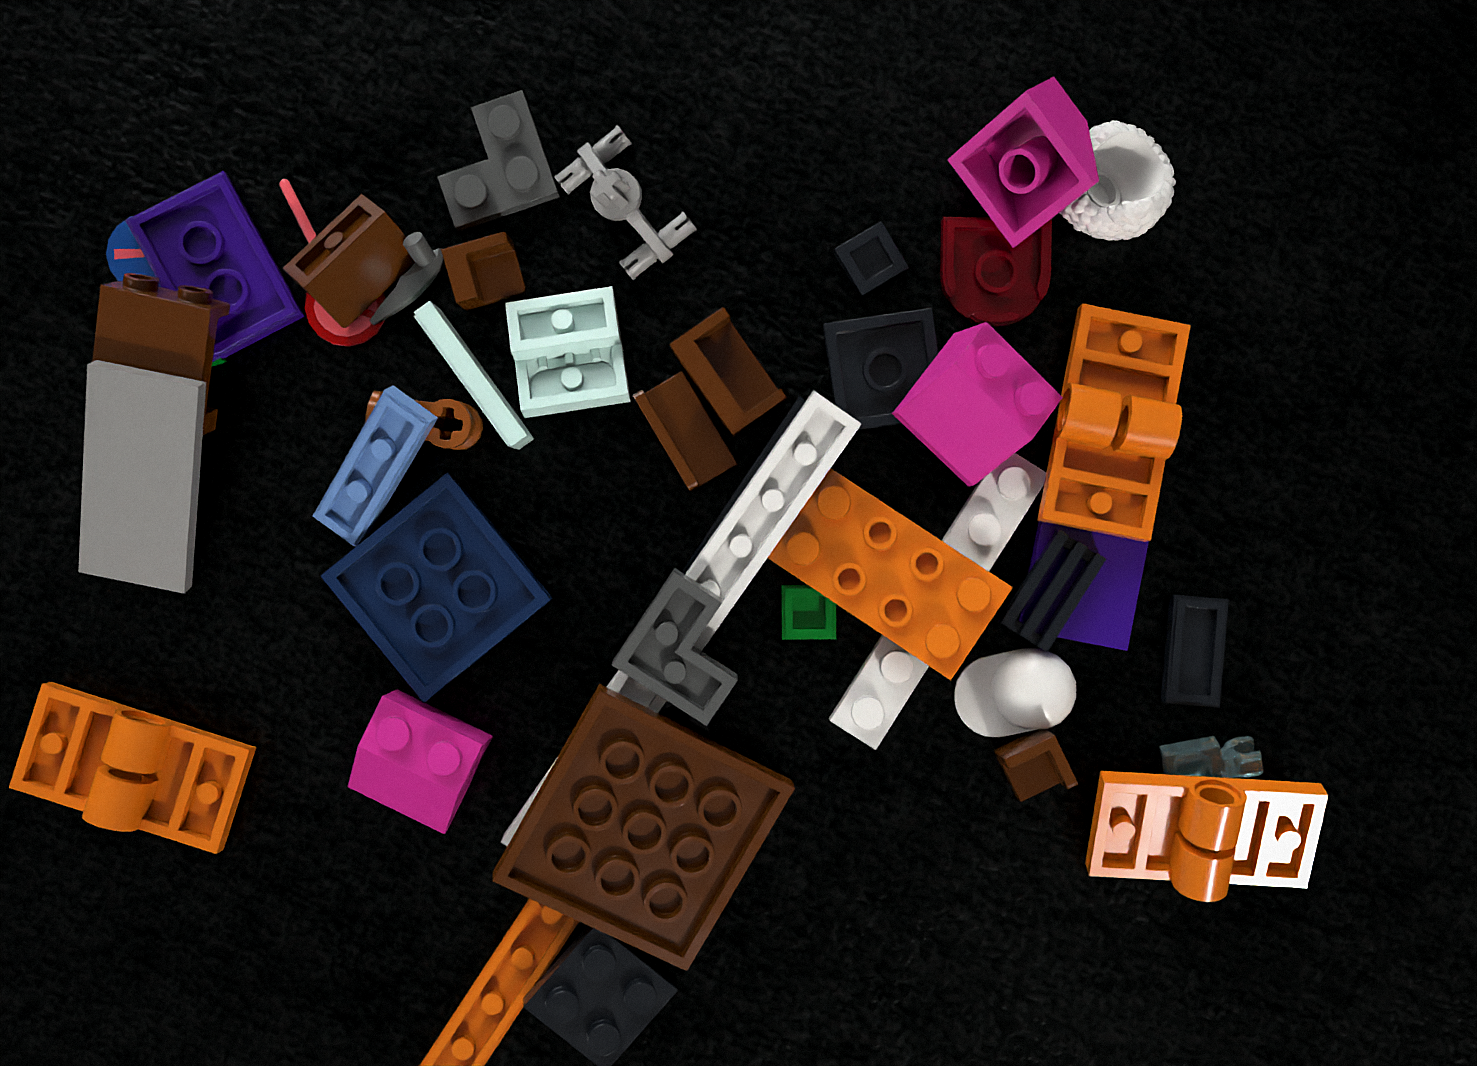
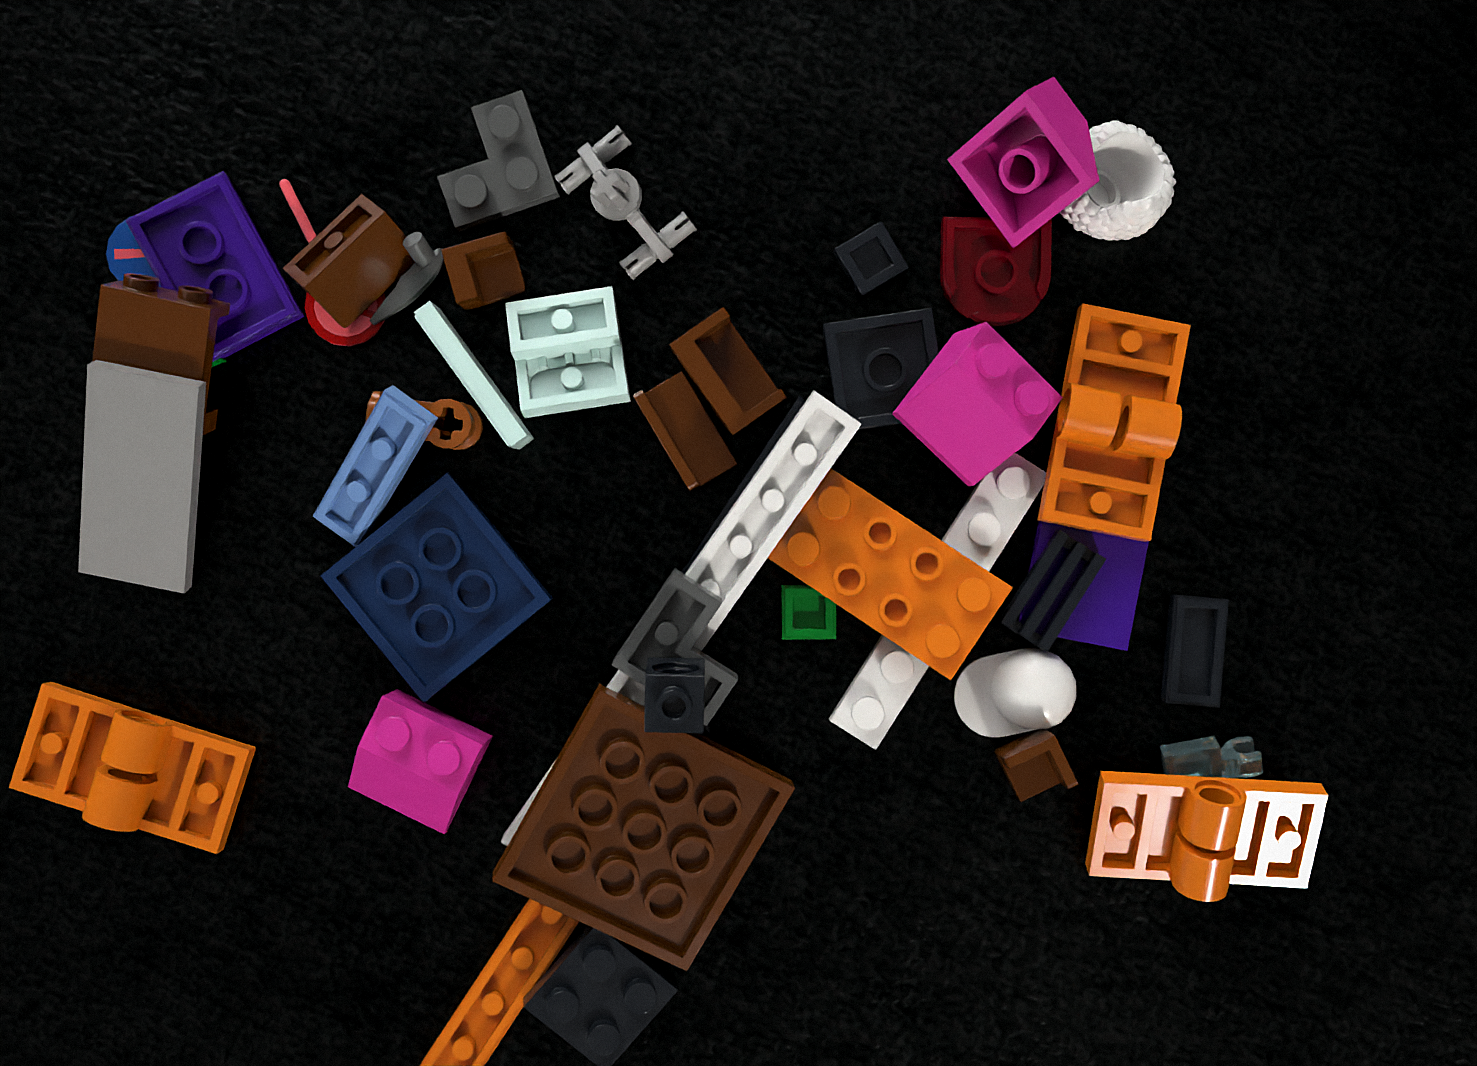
none -> black brick [644,658,705,733]

